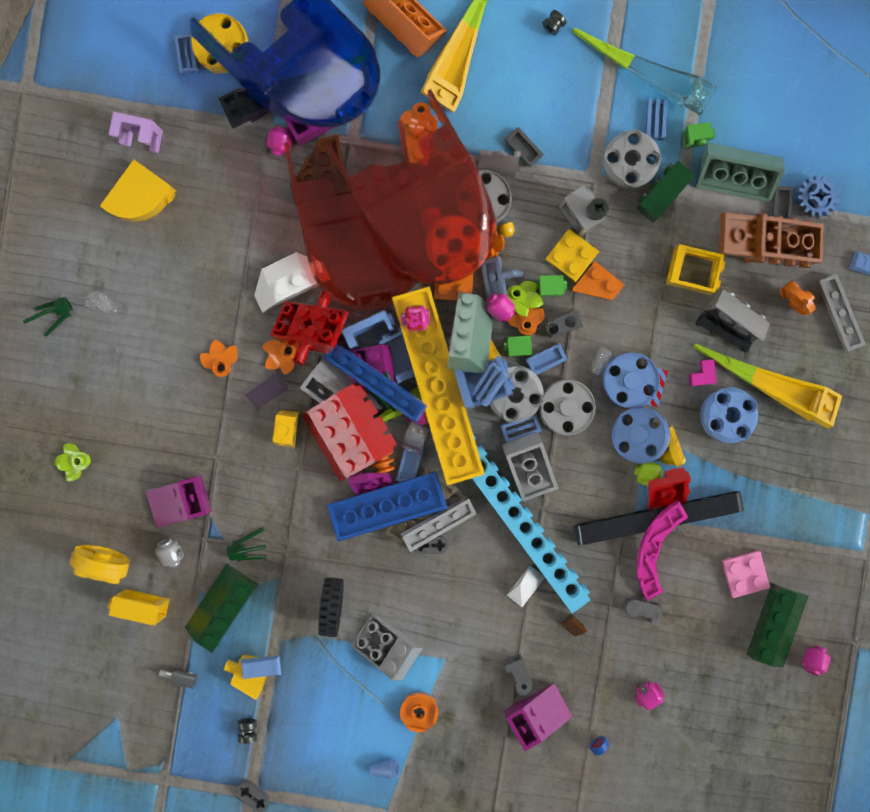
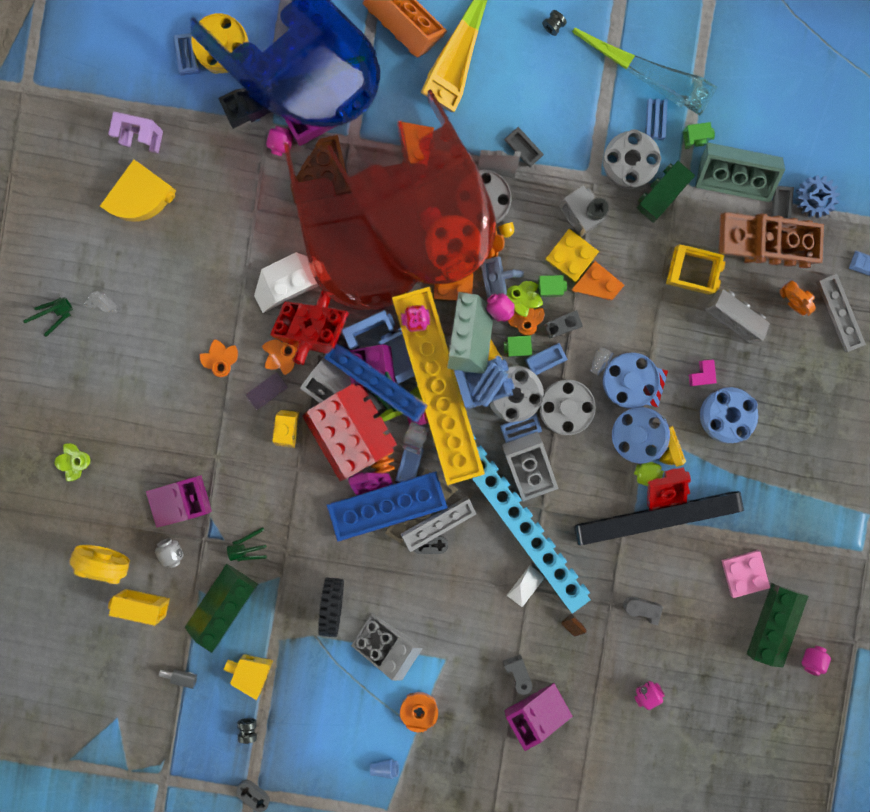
medium blue tile [241,655,281,679] -> none
orange plate [399,102,437,138] -> none
blue tile [589,736,609,755] -> none
dark pink tile [636,500,688,601] -> none
yellow plate [692,344,842,429] -> none
black pin [695,311,752,353] -> none

